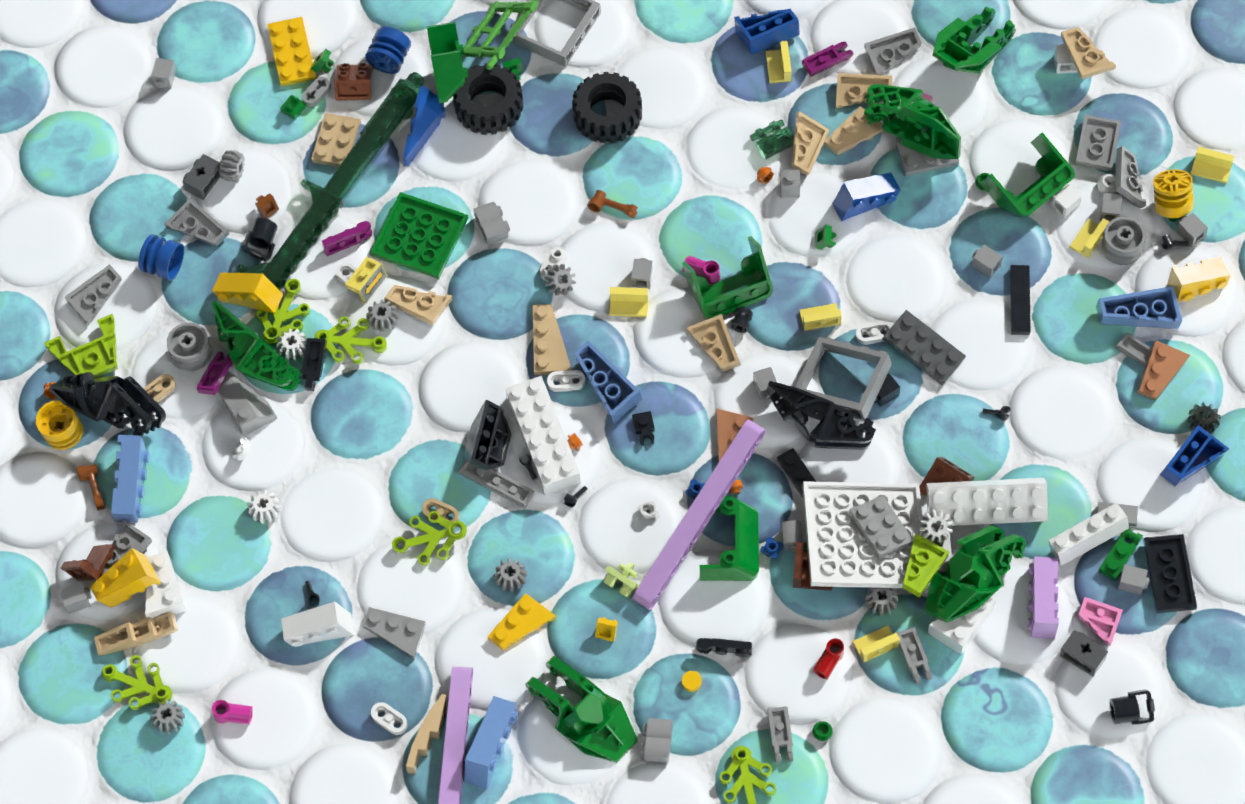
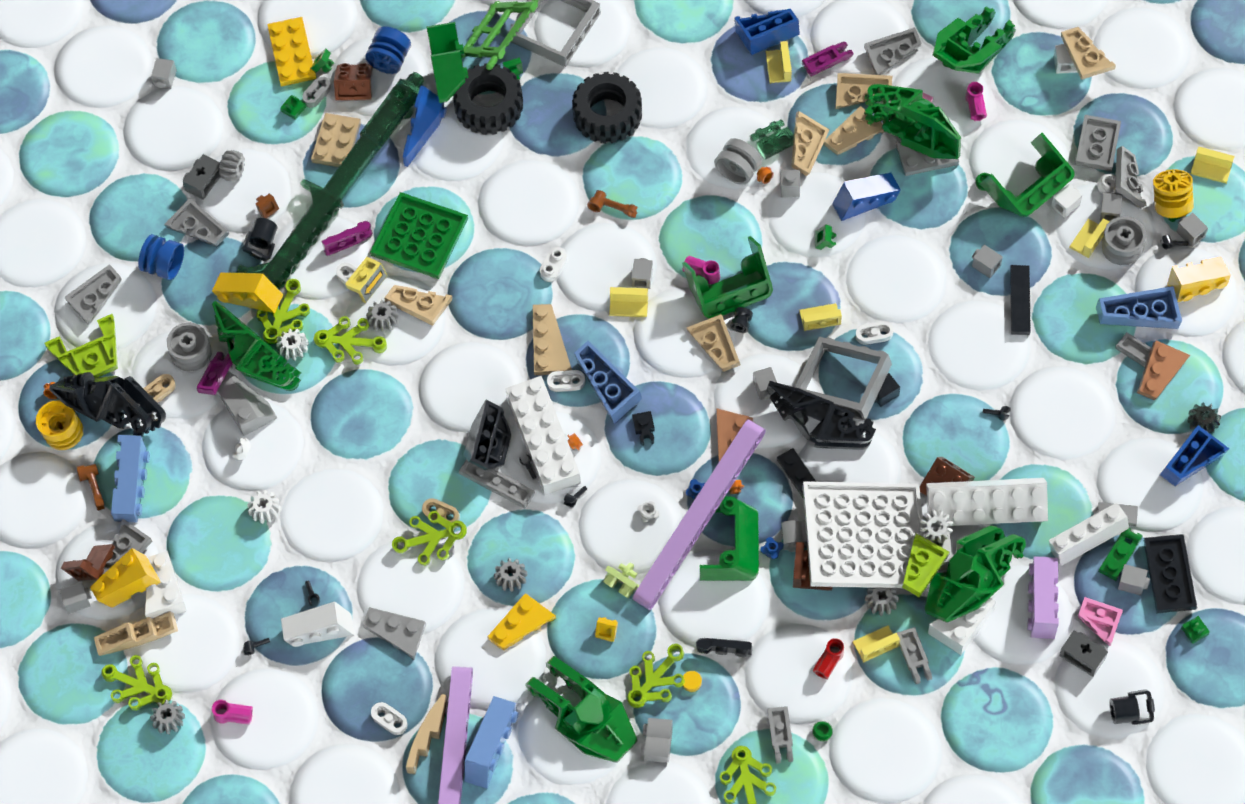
black hinge [301,338,327,391] -> none
light grey brick [474,201,510,245] -> none
light grey gear [544,264,576,296] -> none
light grey plate [849,495,913,559] -> none
dark grey plate [882,310,966,386] -> none
none -> black hand [243,638,270,655]
none -> lime plant [627,644,685,708]
none -> light grey wheel [714,138,762,185]
none -> dark pink piece [965,82,987,121]
none -> green tile [1181,616,1210,644]

